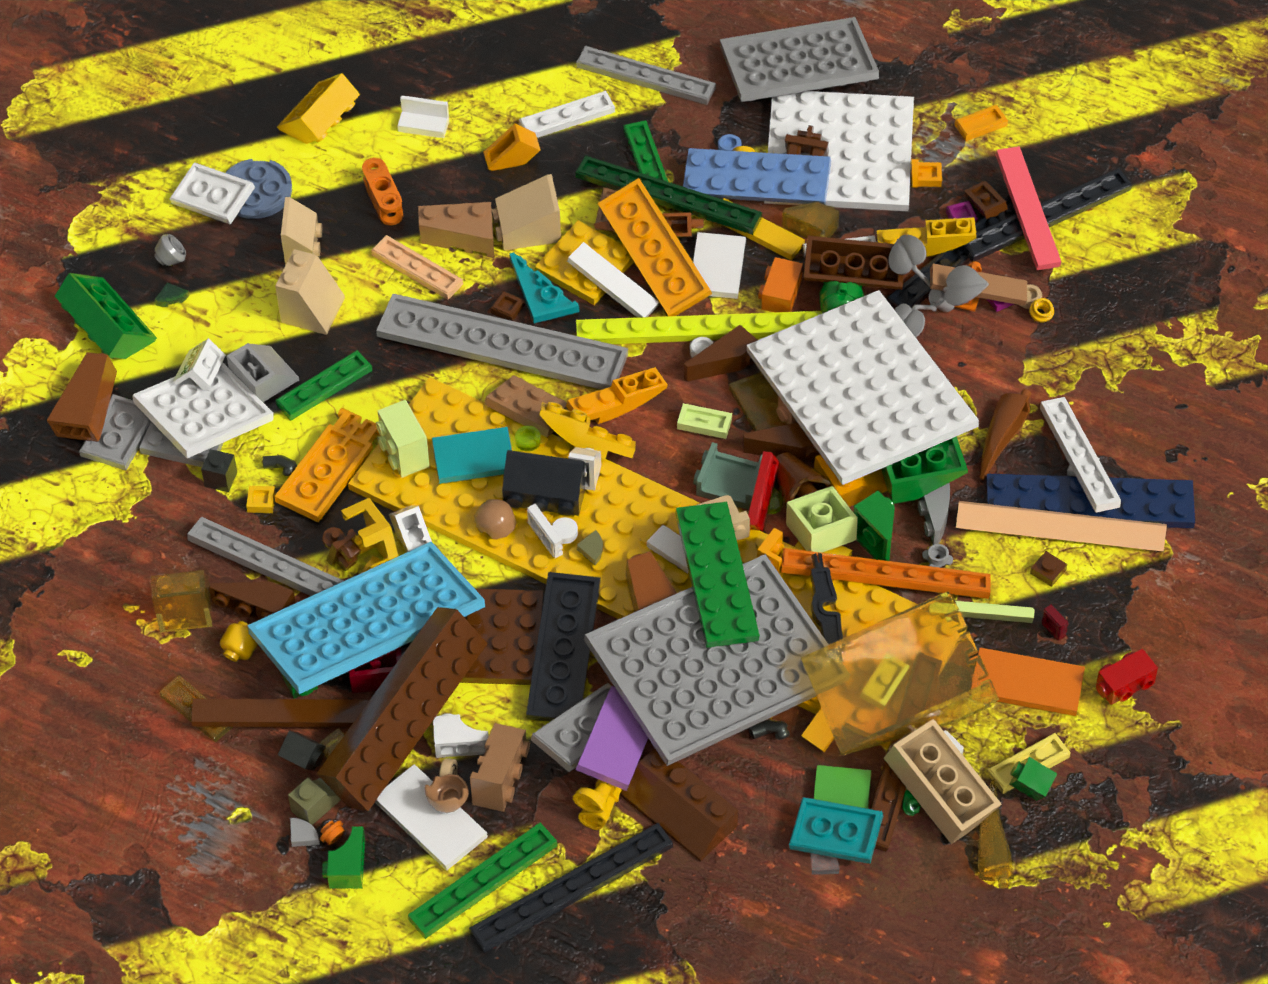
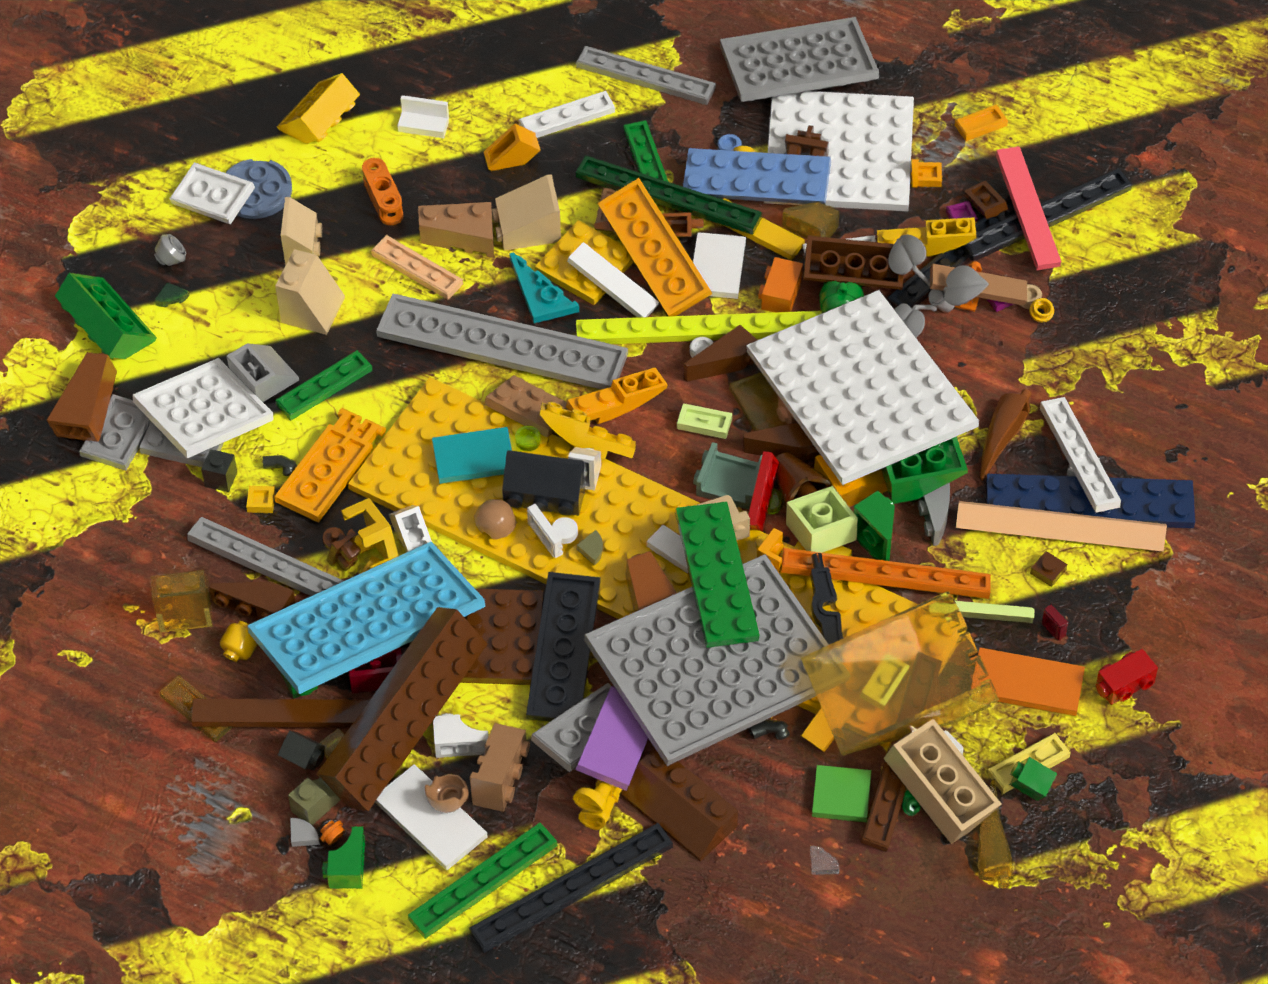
white panel [173,338,226,390] -> none
yellowish green brick [376,399,430,478] -> none
tan tile [439,758,458,777] -> none
reddish brown tile [491,291,525,321] -> none
teal tile [789,797,883,864] -> none
light grey plate [922,544,953,568] -> none

